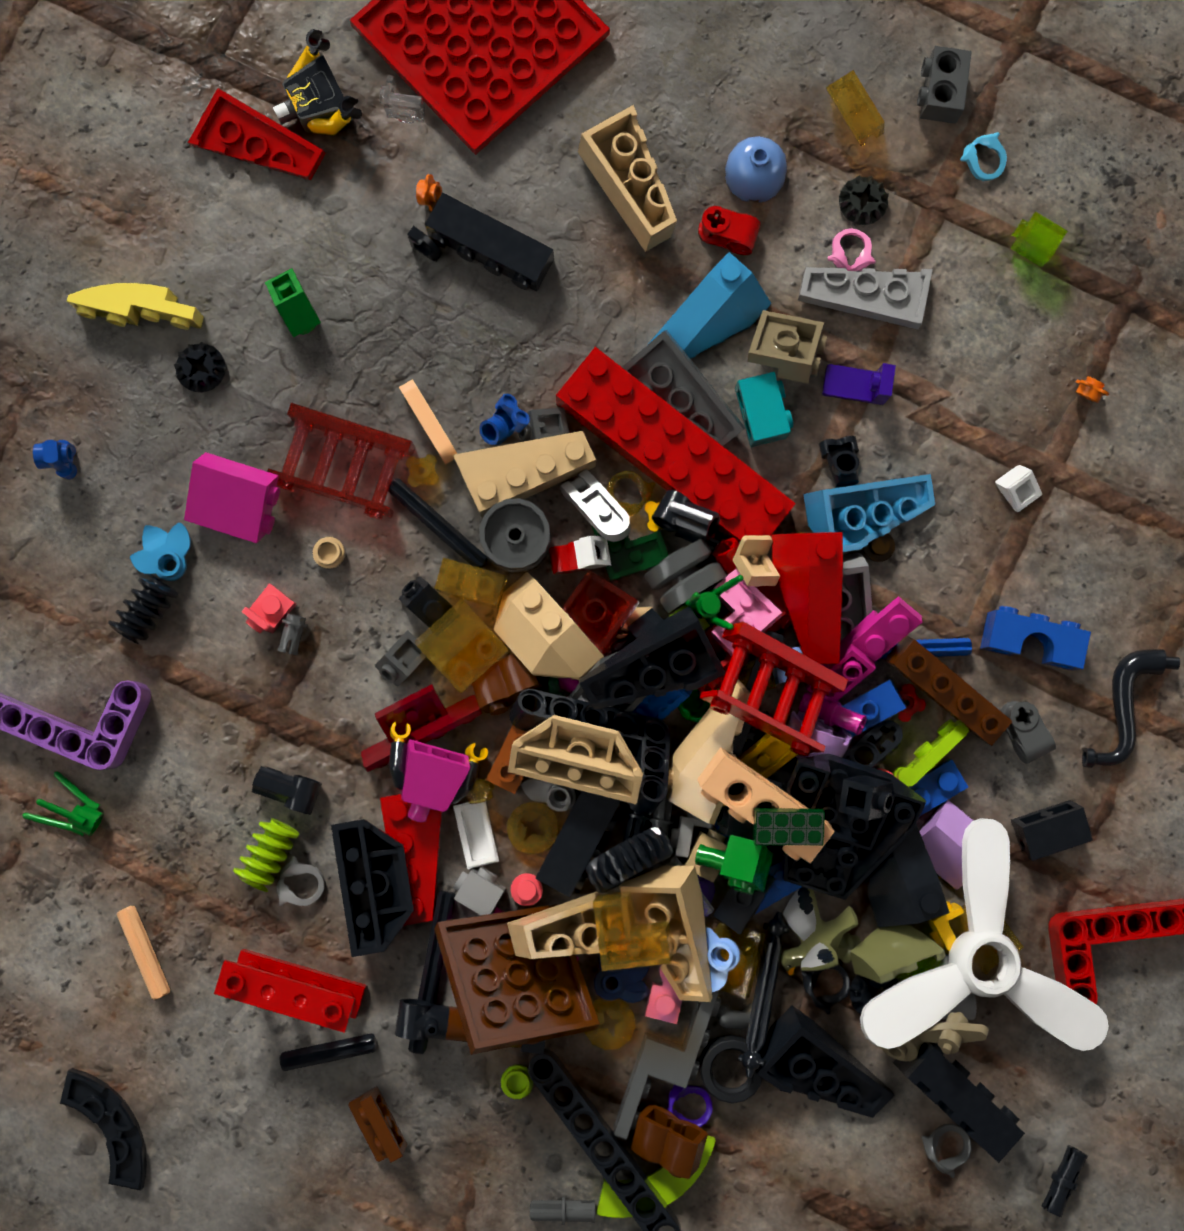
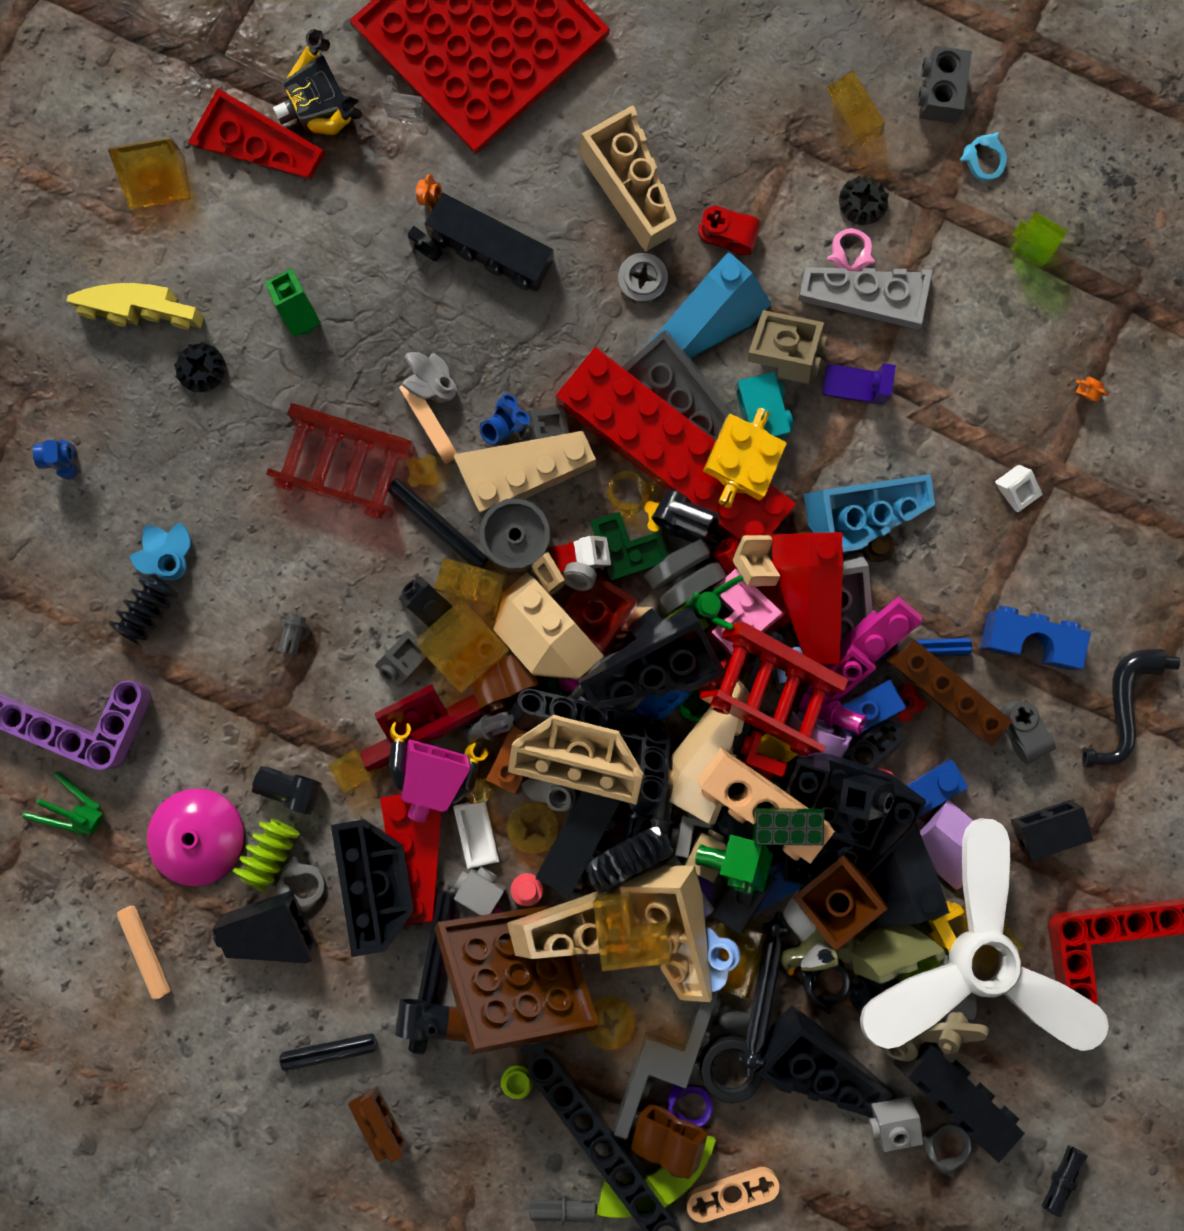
black tile [60,1068,147,1191] -> none
dark pink brick [184,452,280,543] -> none
red fence [214,949,367,1033] -> none
coral bracket [242,583,296,634] -> none
tan plate [313,537,345,569] -> none
plate [560,469,631,542] -> none
dark blue plate [594,951,651,1003] -> none
bright pink plate [645,963,682,1024] -> none
medium blue cylinder [725,136,787,202] -> none
black plate [819,436,859,488] -> none
lime plate [892,719,969,787] -> none
none -> clear yellow slope [108,137,191,210]
none -> dark pink dish [147,789,245,886]
none -> black slope [212,890,318,963]
none -> clear yellow plate [328,749,374,793]
none -> light grey plate [402,352,457,403]
none -> dark grey axle [464,712,514,743]
none -> tan slope [530,552,566,596]
none -> light grey tile [563,562,597,591]
none -> light grey gear [618,253,668,303]
none -> light nougat beam [686,1167,779,1223]
none -> yellow plate [703,408,786,508]
none -> red bracket [739,730,787,779]
none -> reddish brown slope [792,855,888,951]
none -> light grey brick [868,1096,923,1152]

